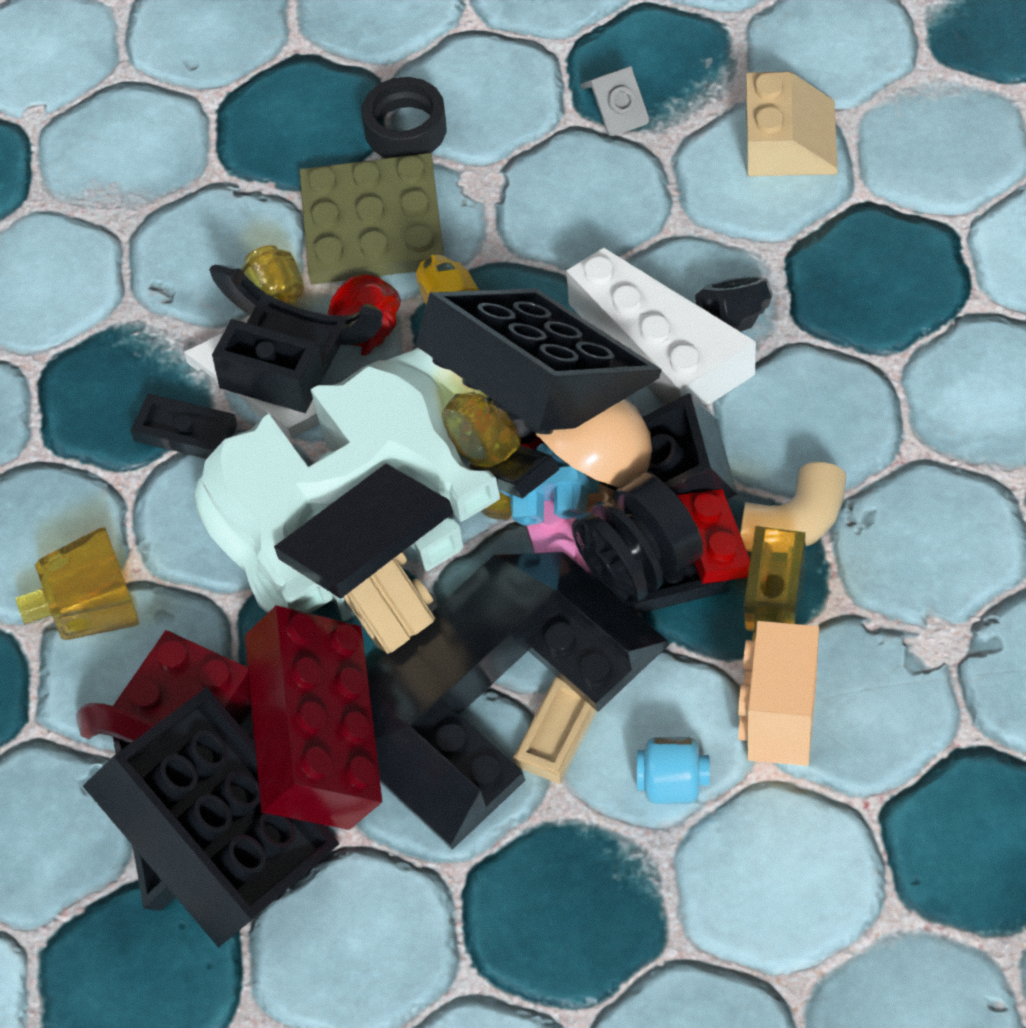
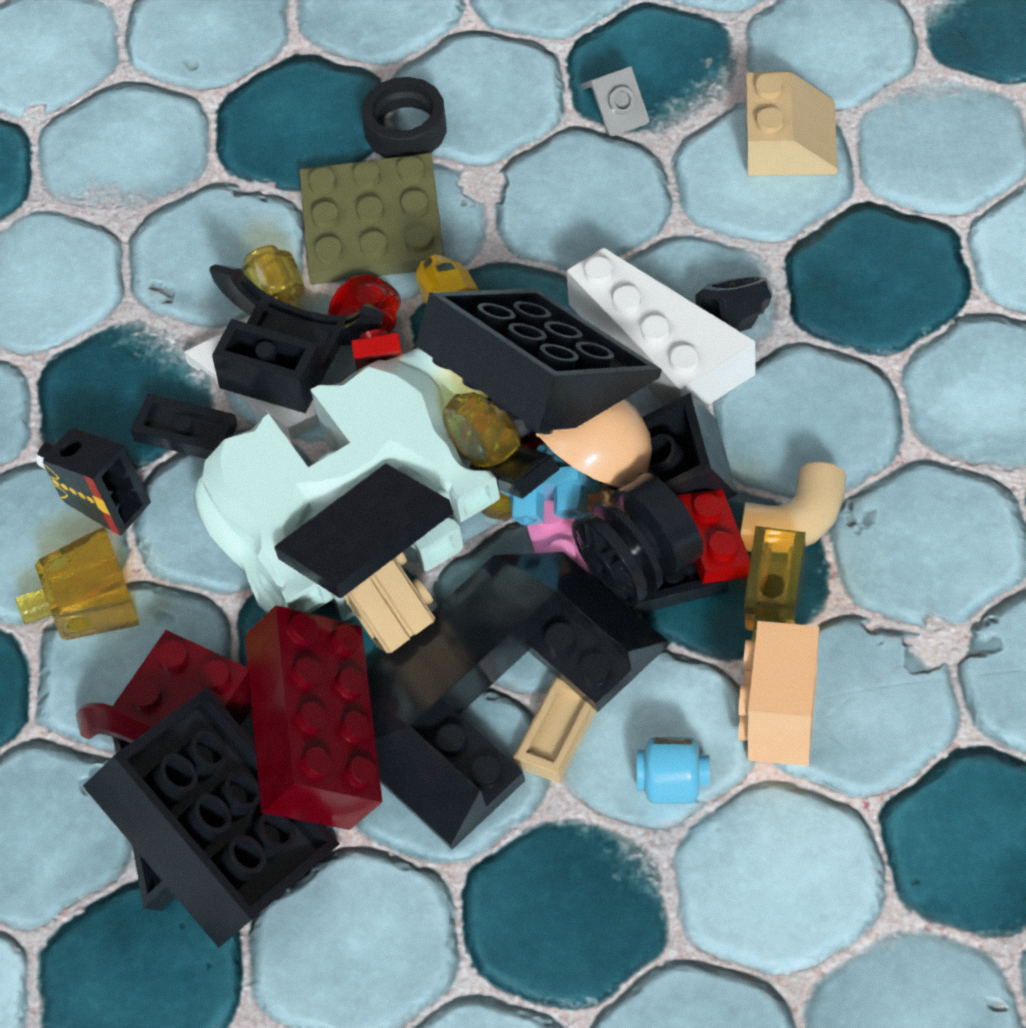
none -> black torso [36,428,151,536]
none -> red plate [351,329,402,371]

